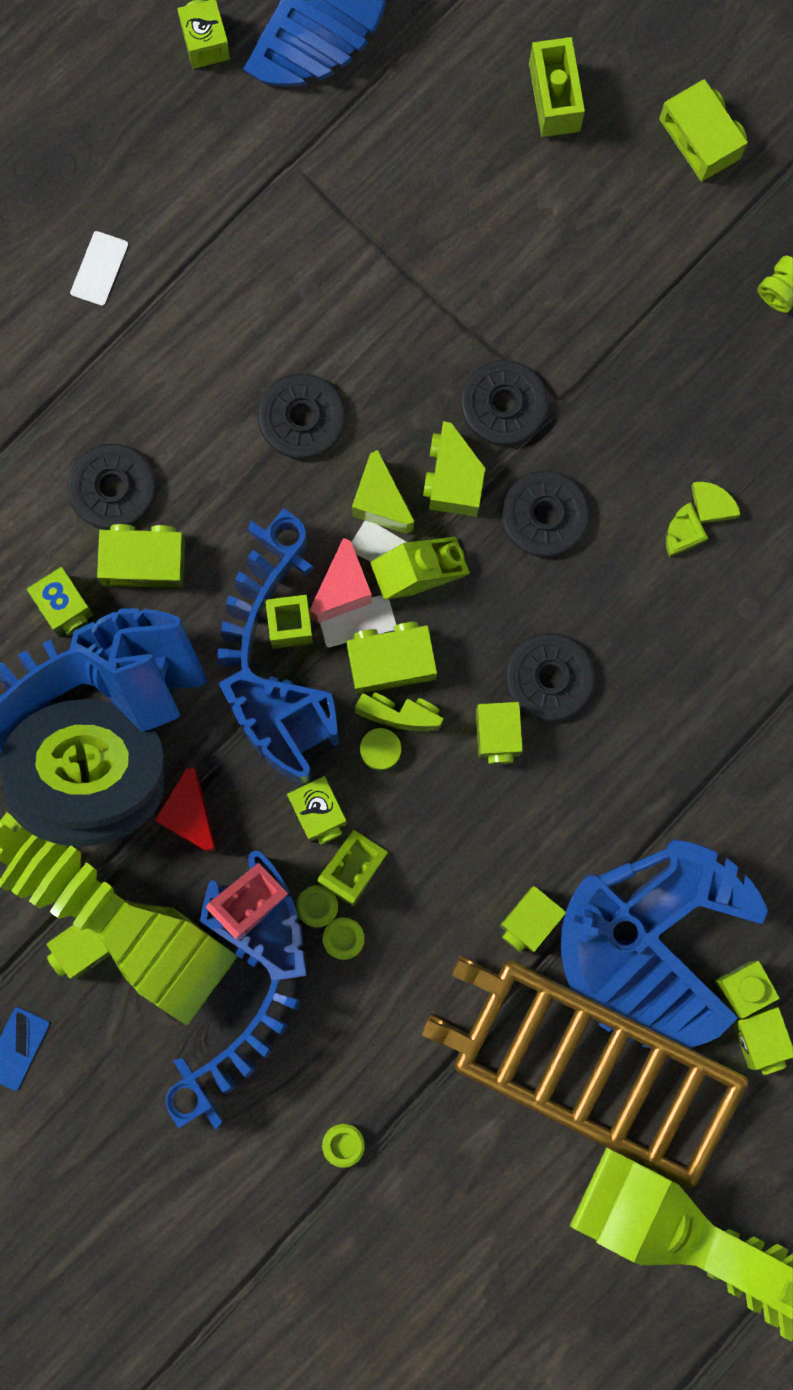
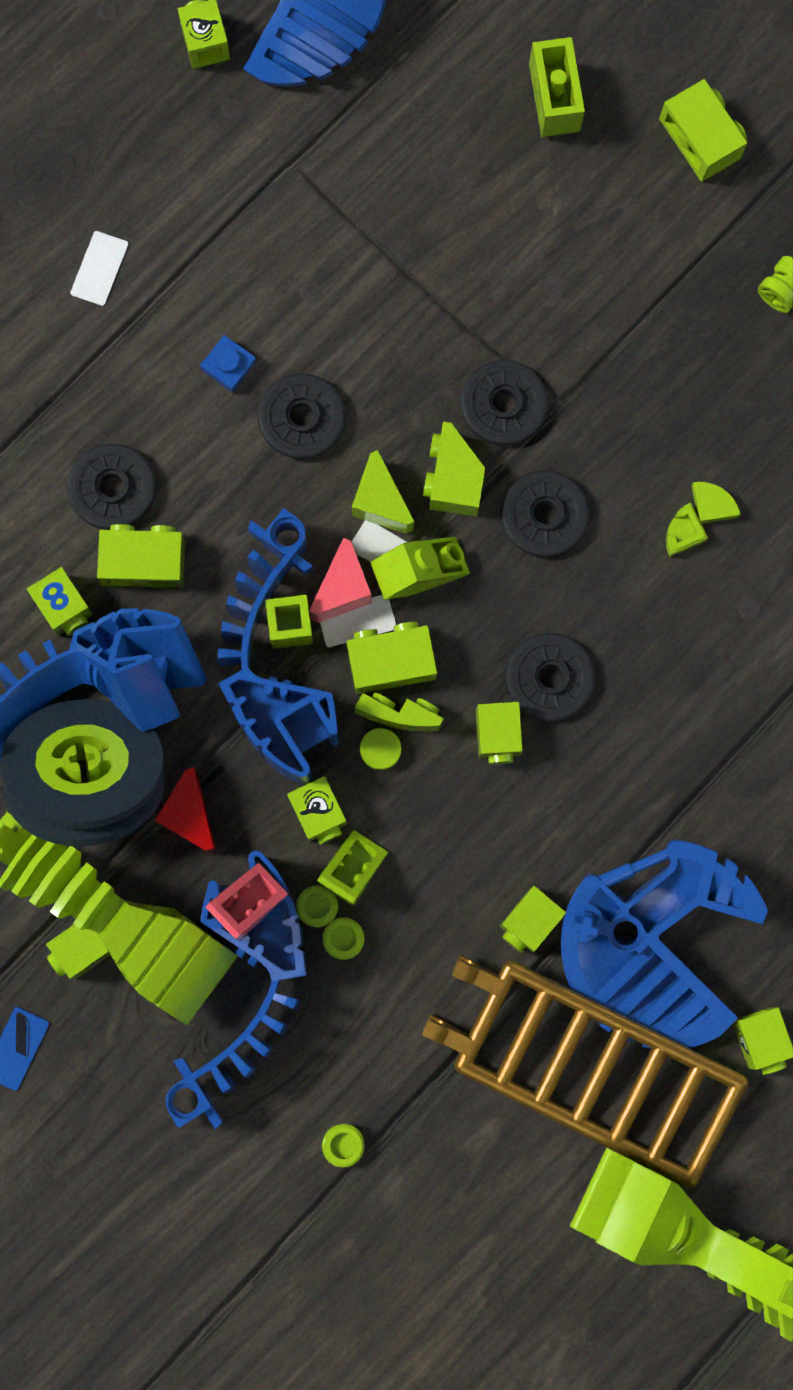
lime brick [714,961,780,1019] -> none
none -> blue plate [200,335,257,393]

